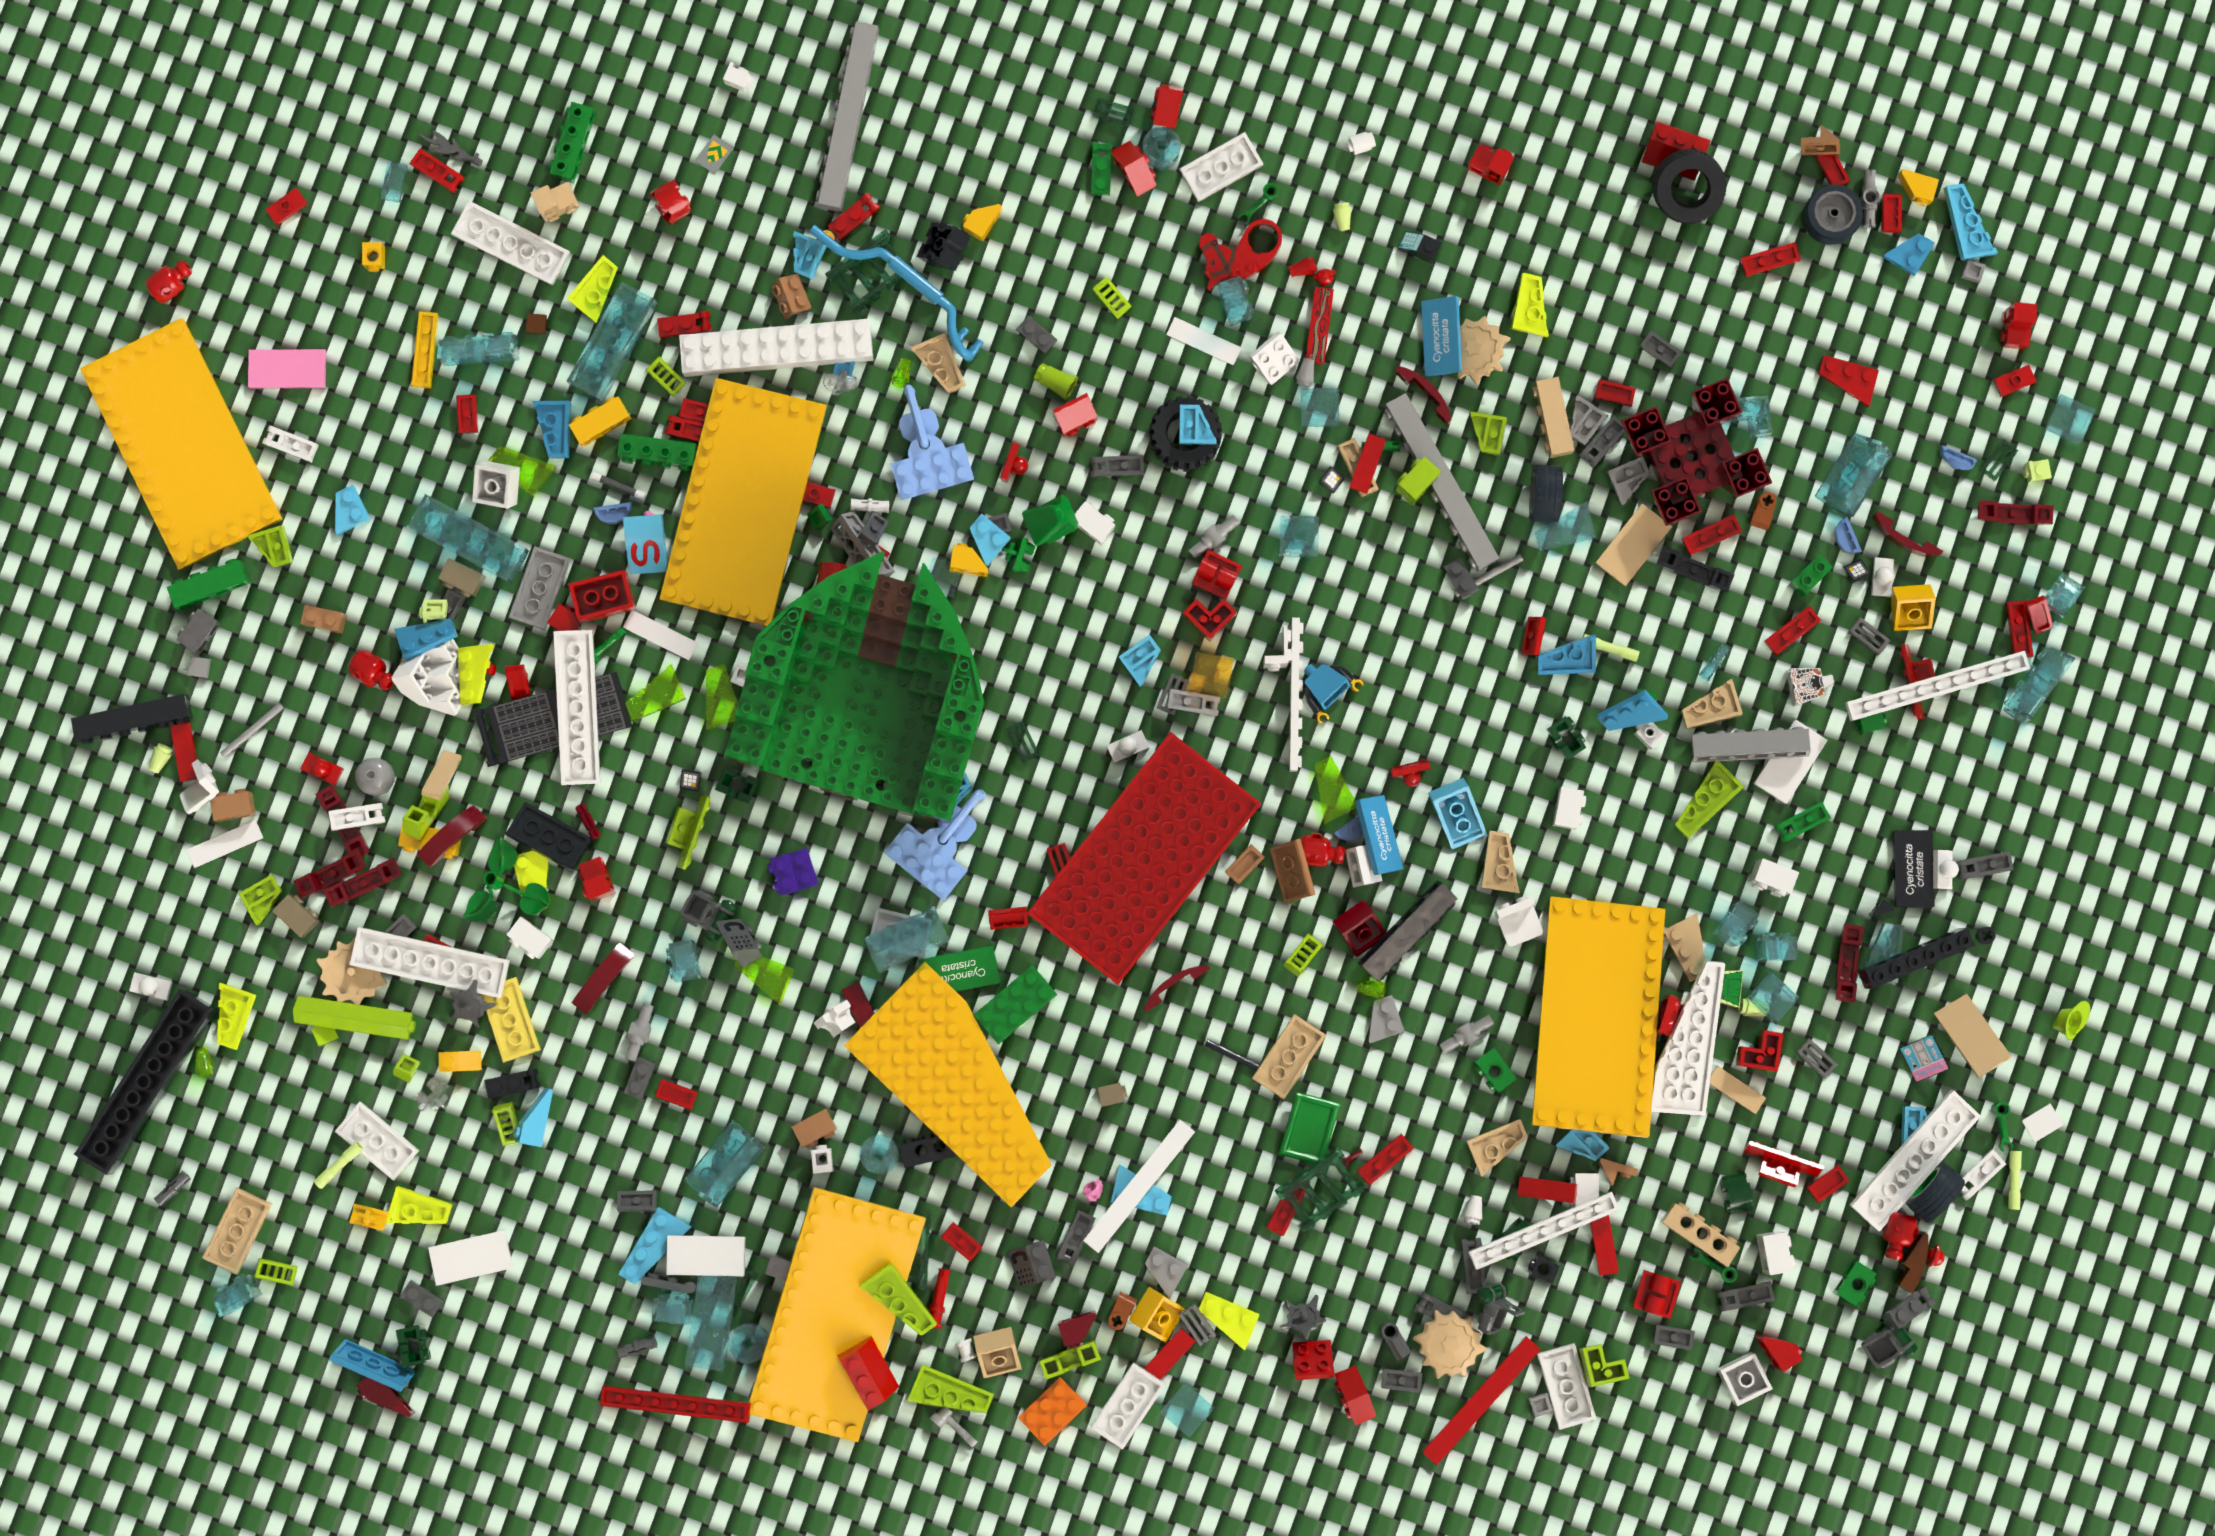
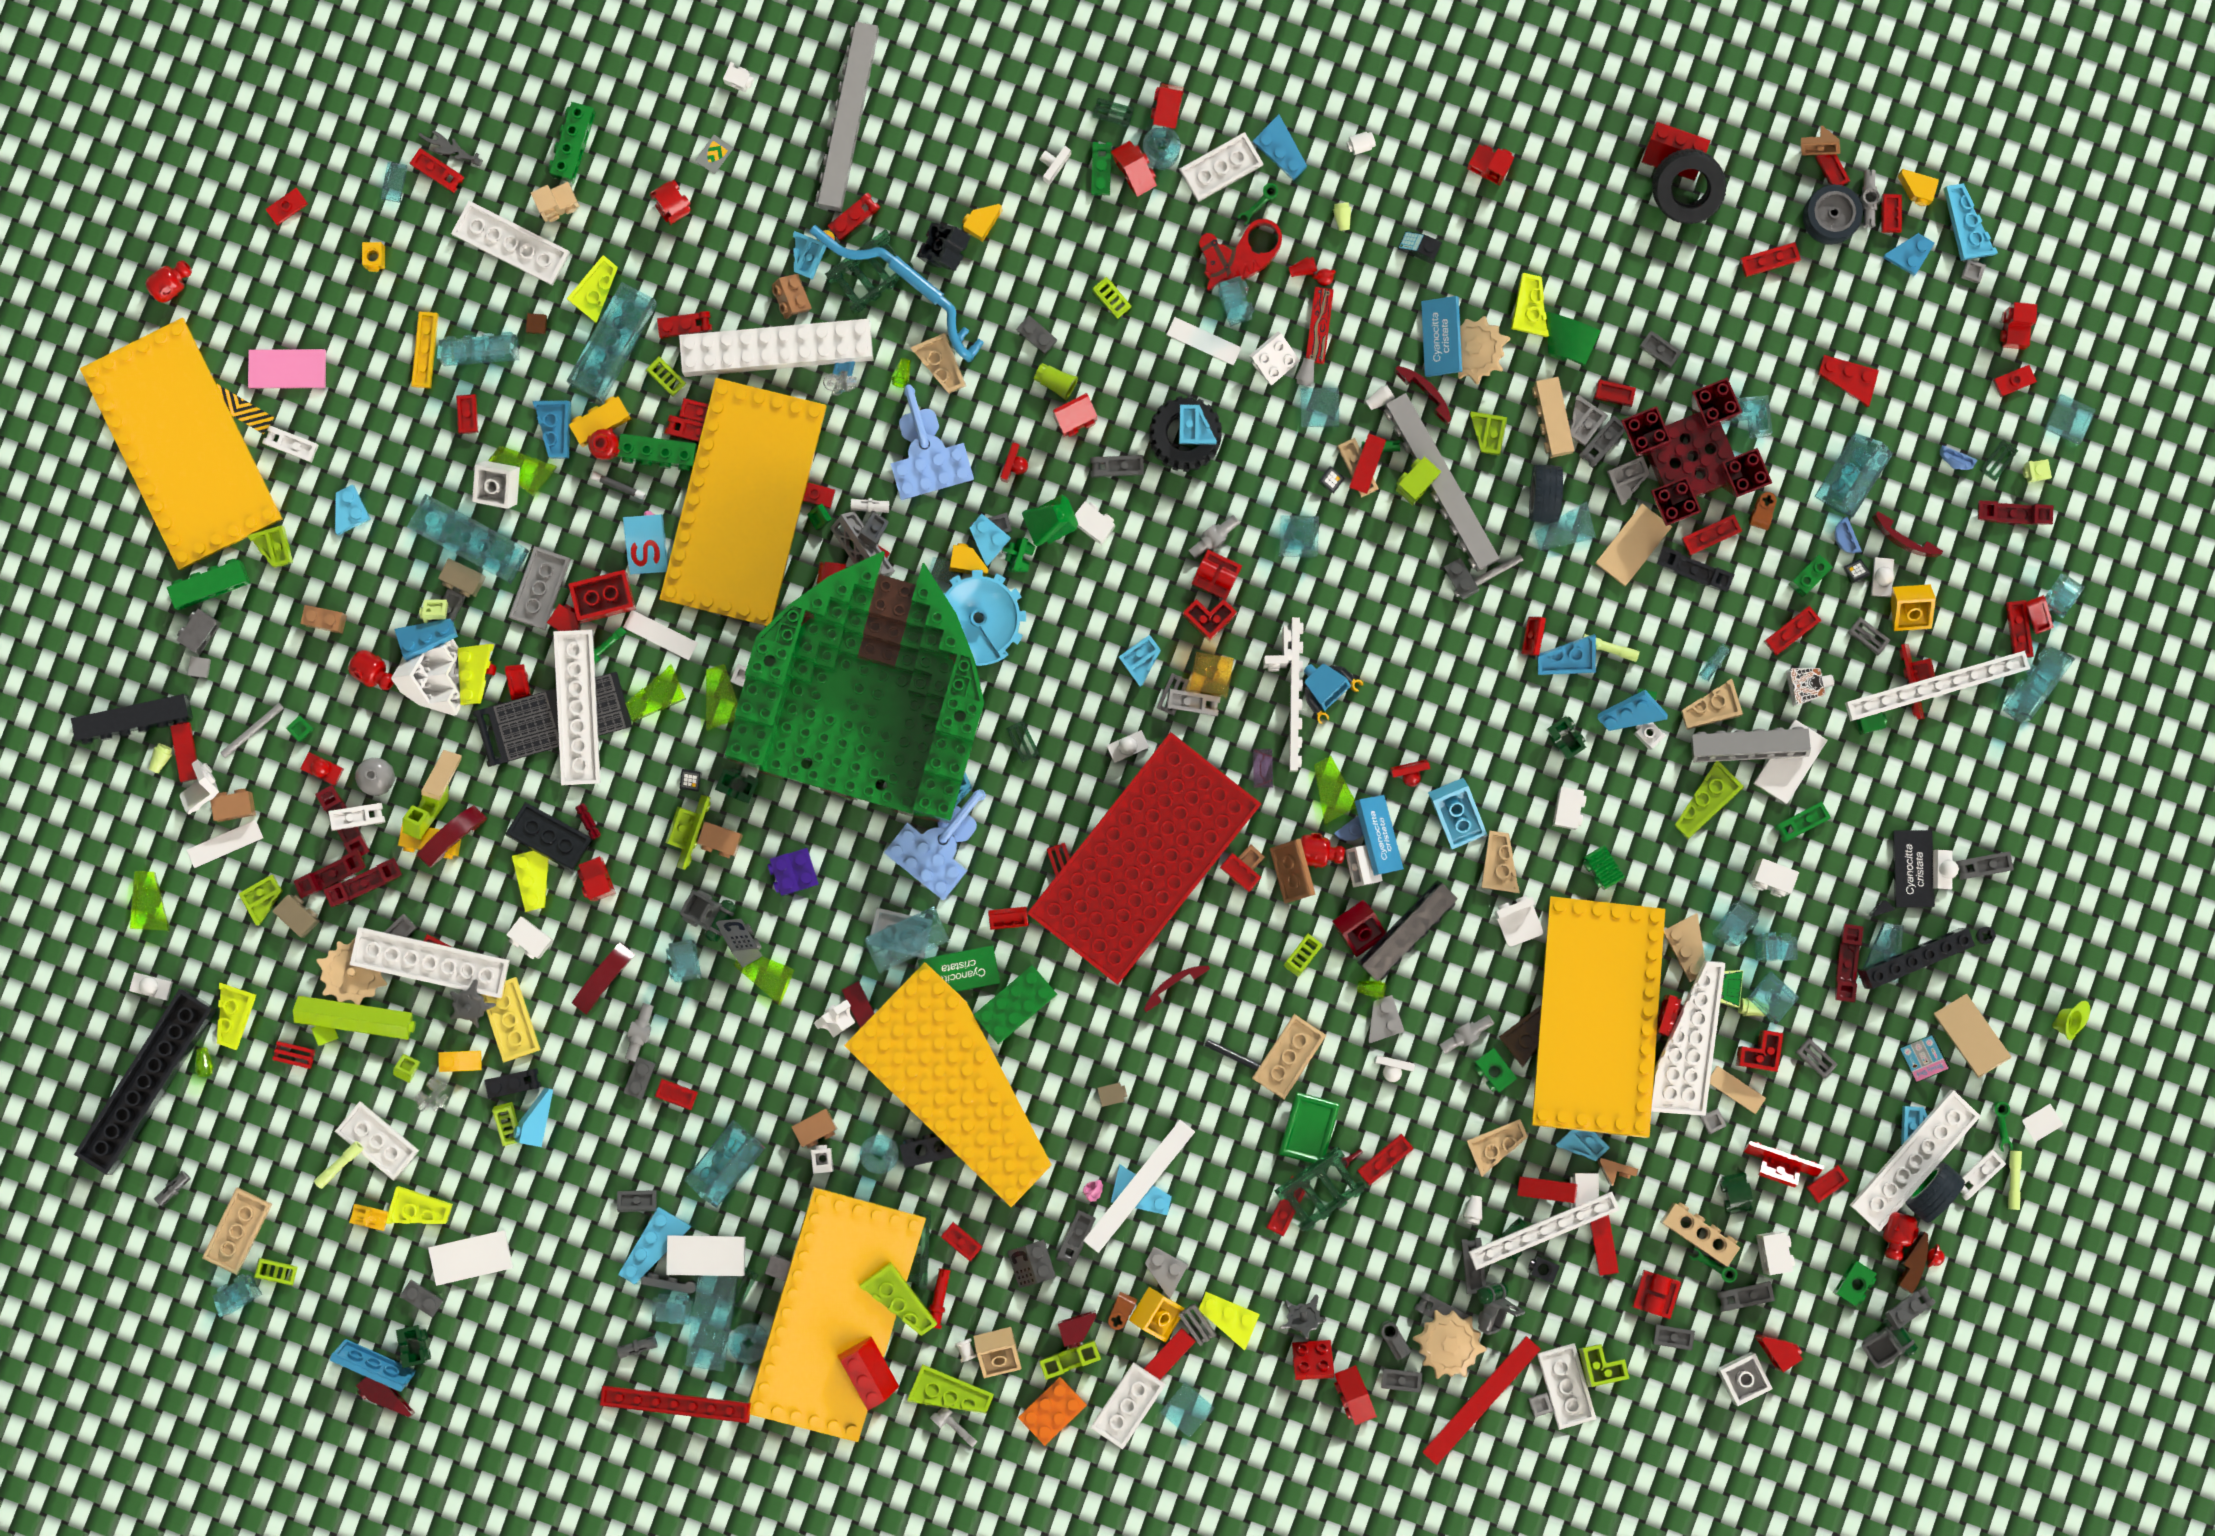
green plant [463,837,550,922] -> none
medium blue plate [593,502,632,525] -> none
none -> clear neon green wing [130,871,170,931]
none -> sticker [217,384,274,434]
none -> red tile [272,1041,316,1069]
none -> green plate [286,715,314,743]
none -> red piece [586,428,620,461]
none -> medium nougat brick [697,822,743,859]
none -> medium azure piece [944,570,1026,666]
none -> white tile [1039,146,1071,185]
none -> red plate [1220,853,1262,892]
none -> dark azure wing [1253,114,1307,181]
none -> clear purple tile [1253,749,1273,788]
none -> white cone [1366,385,1395,410]
none -> white tile [1374,1055,1415,1082]
none -> dark brown wing [1499,1005,1541,1068]
none -> green slope [1546,312,1601,366]
none -> green brick [1583,845,1625,890]
none -> light grey tile [1700,1109,1727,1135]

